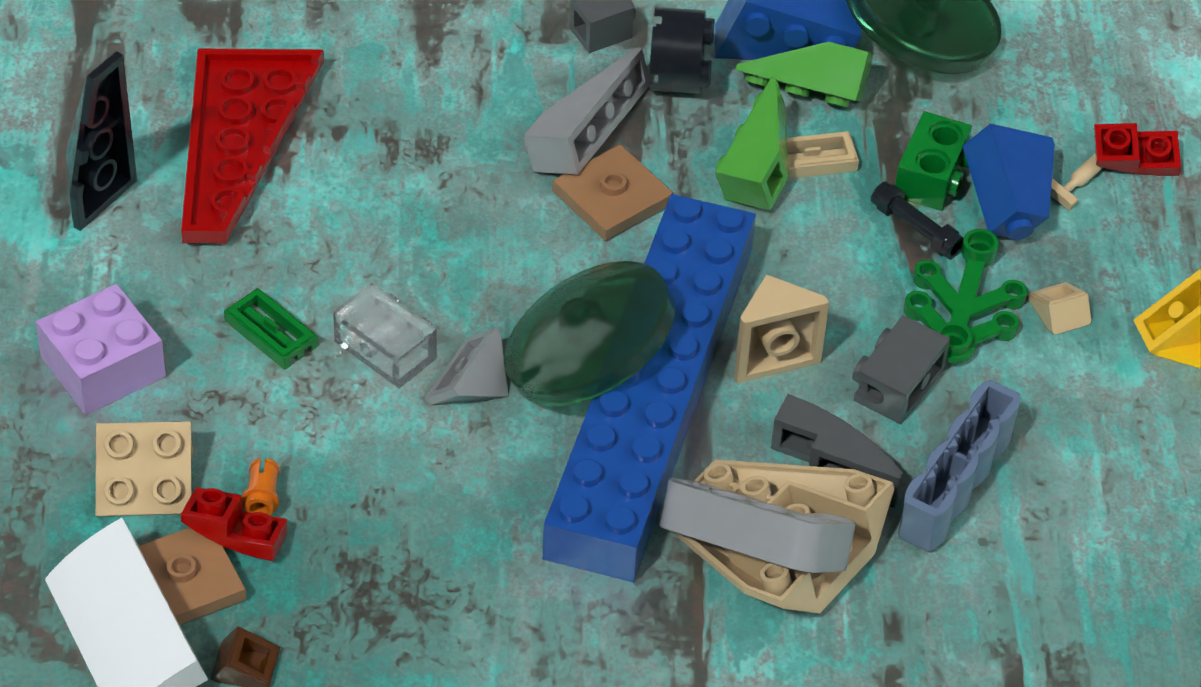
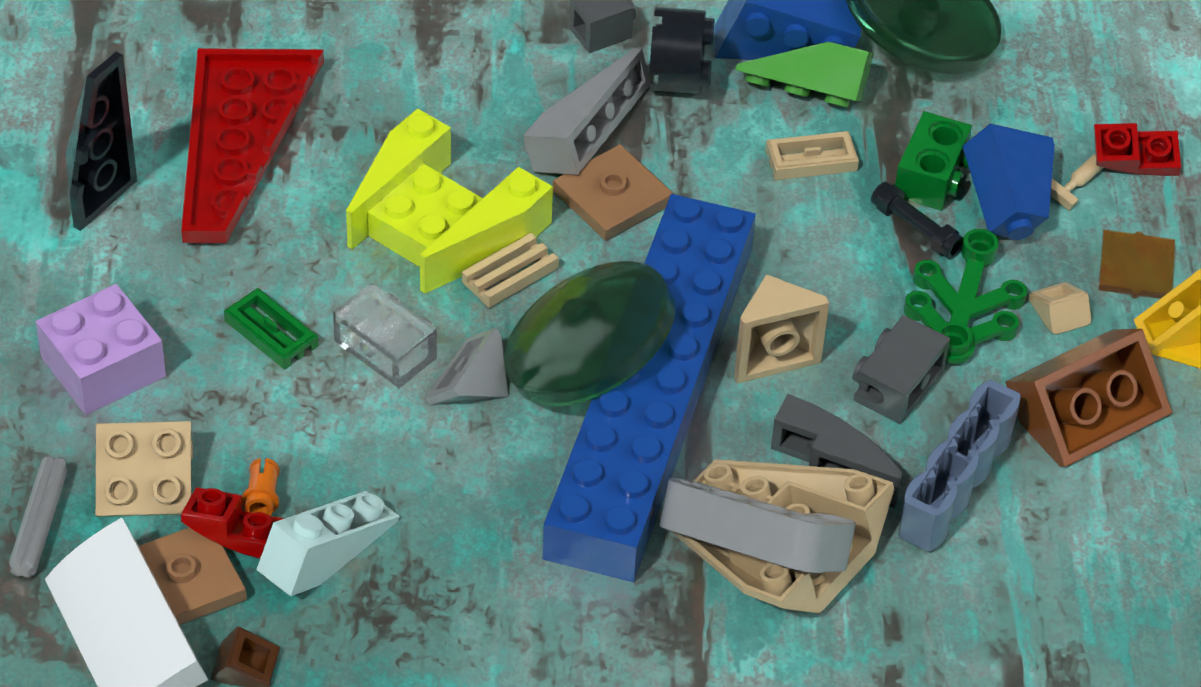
bright green slope [715,77,789,210] -> none
none -> light grey axle [9,456,67,578]
none -> light aqua slope [256,491,400,596]
none -> neon yellow wedge [346,108,553,294]
none -> tan tile [462,233,559,308]
none -> dark orange slope [1005,329,1172,467]
none -> clear orange piece [1098,230,1175,299]

